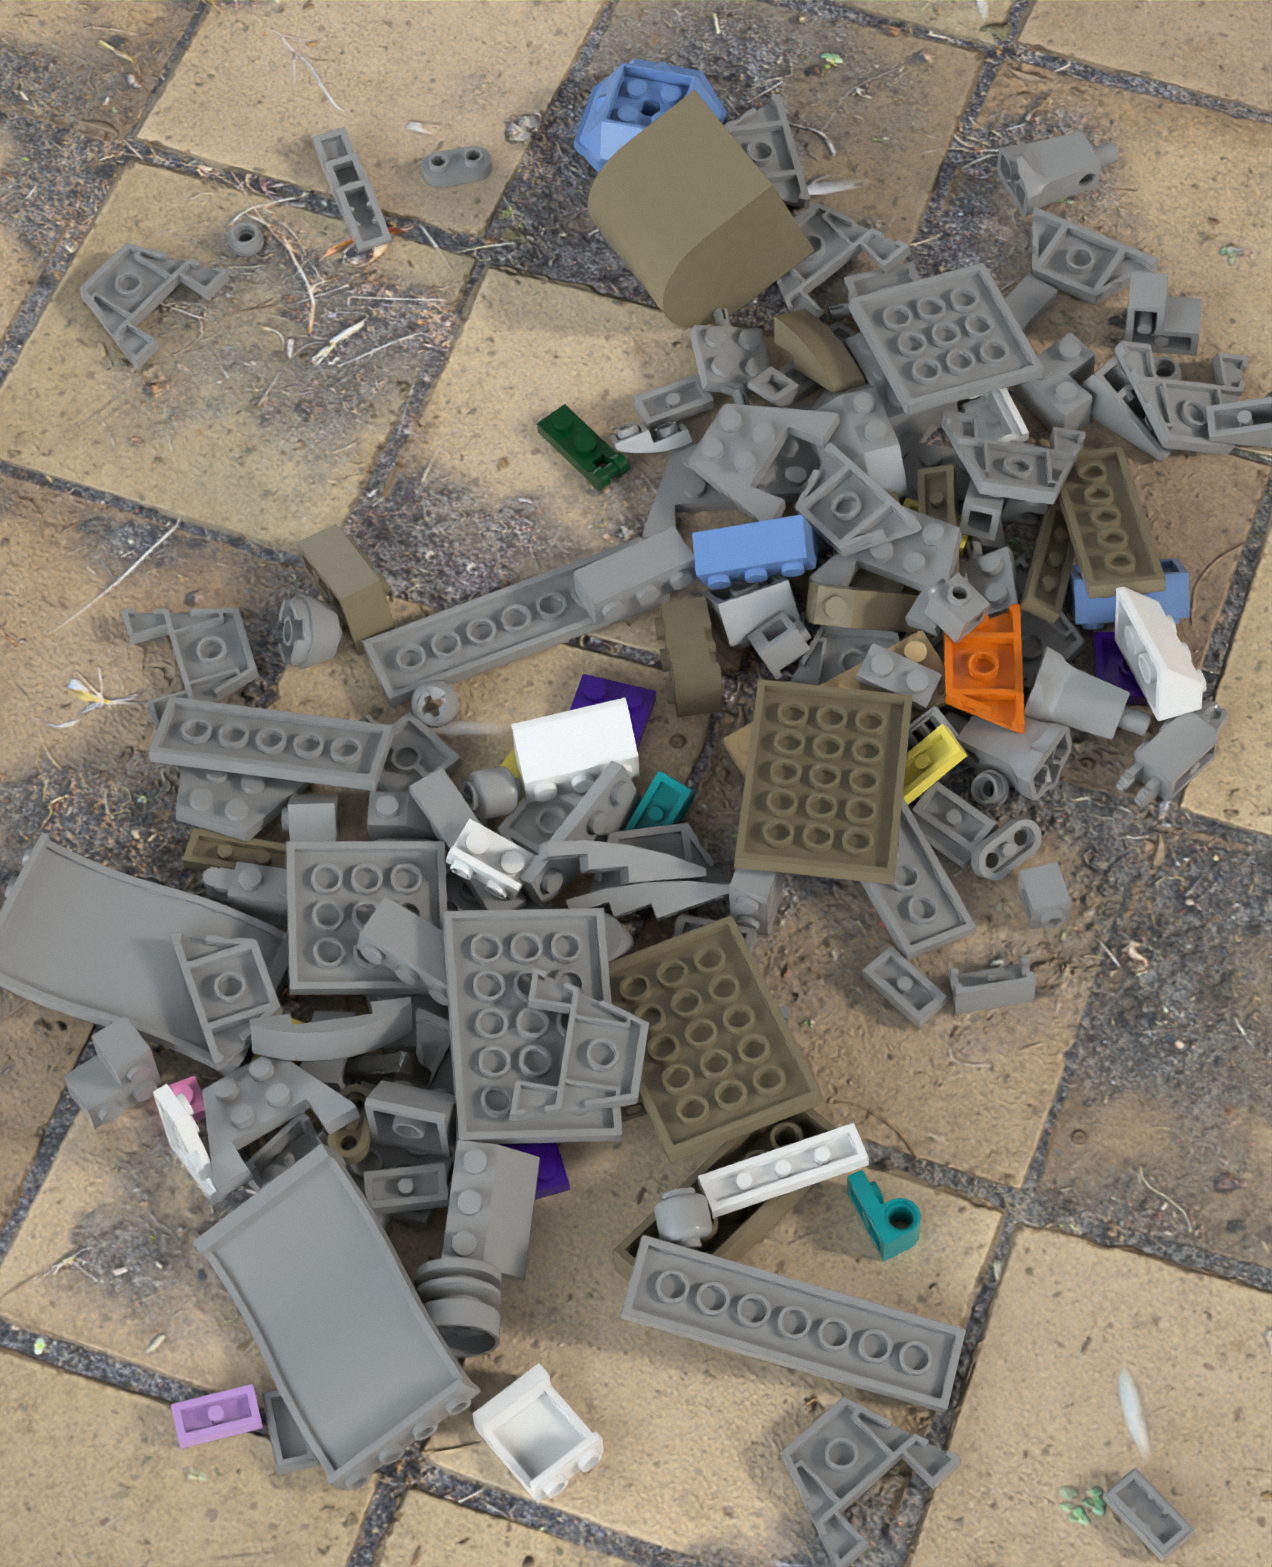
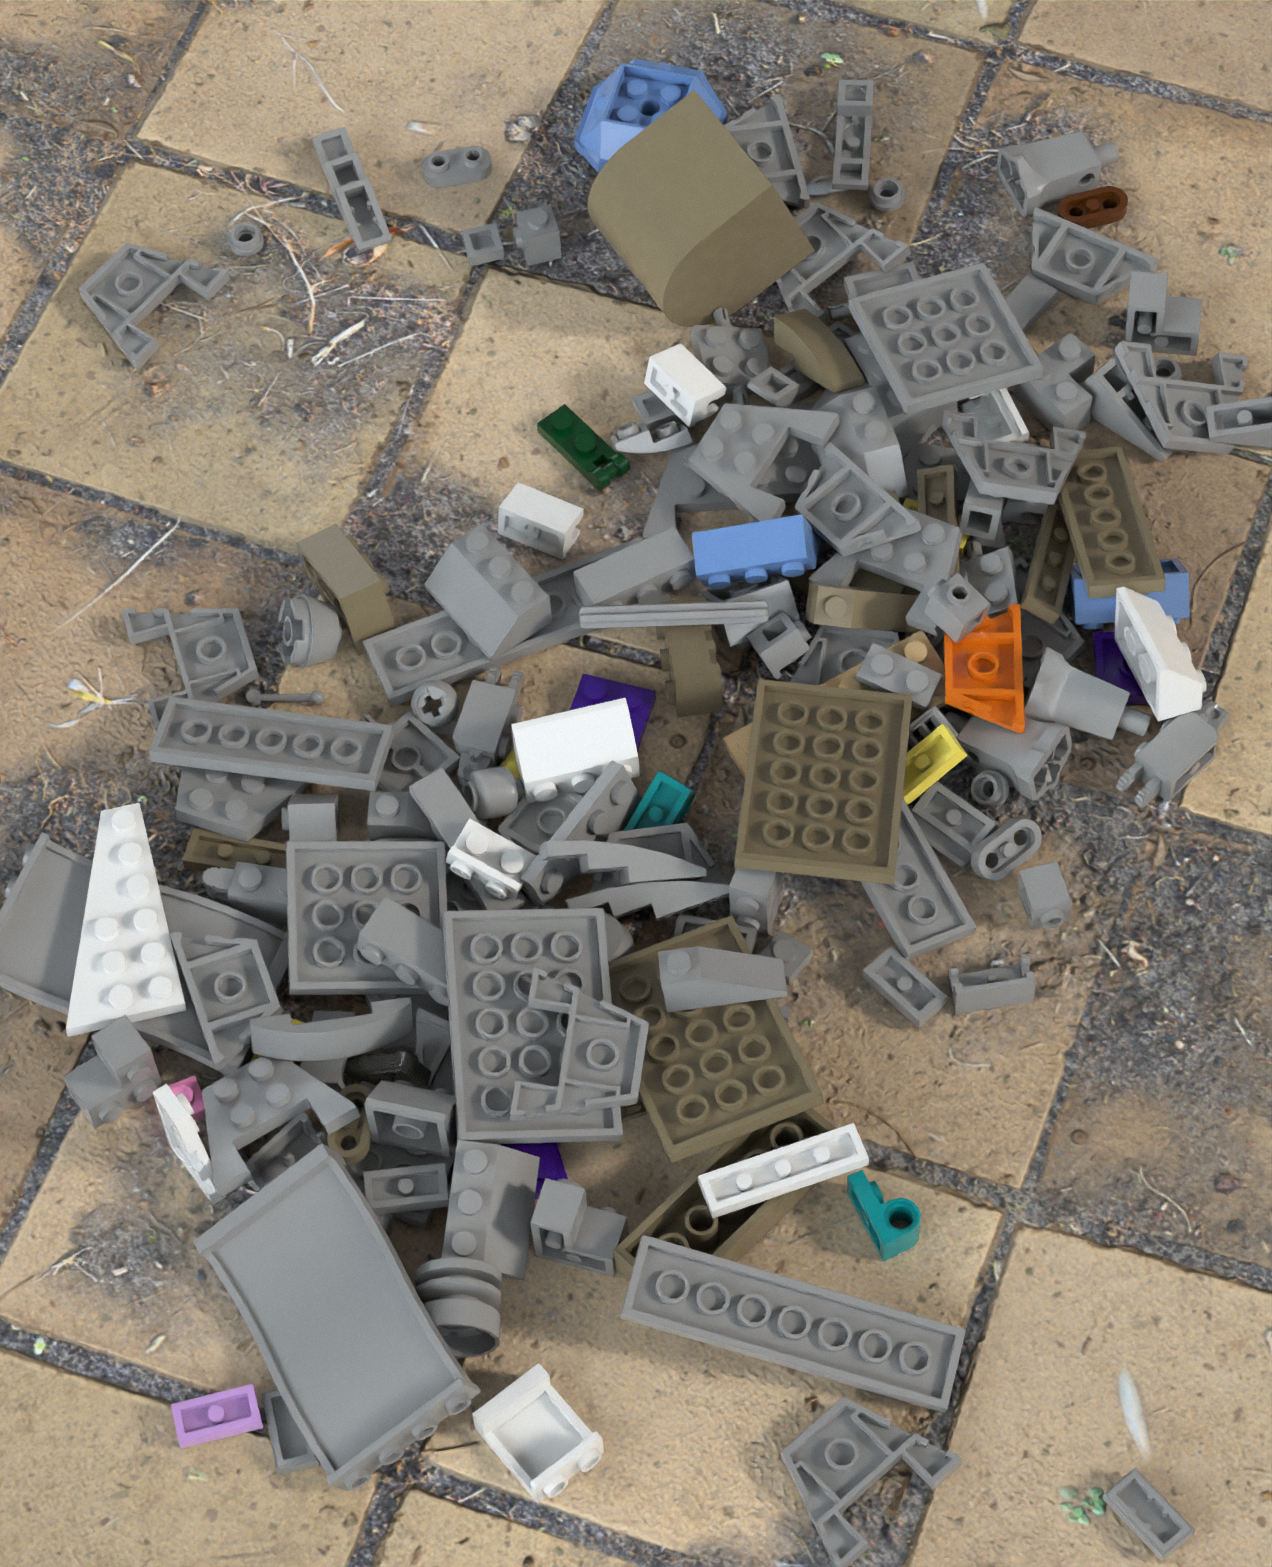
light grey head [654,1187,713,1250] -> none
none -> white wing [66,803,186,1037]
none -> light grey hinge [246,689,325,706]
none -> light grey slope [424,524,552,662]
none -> light grey hinge [452,665,524,785]
none -> light grey plate [461,223,505,266]
none -> white hinge [498,482,584,560]
none -> light grey brick [512,204,562,266]
none -> light grey brick [530,1178,629,1277]
none -> light grey axle [579,600,769,629]
none -> white hinge [644,343,726,428]
none -> light grey slope [658,946,788,1013]
none -> light grey plate [760,929,813,986]
none -> light grey slope [832,80,874,190]
none -> light grey plate [870,178,905,212]
none -> reddish brown plate [1058,186,1128,229]

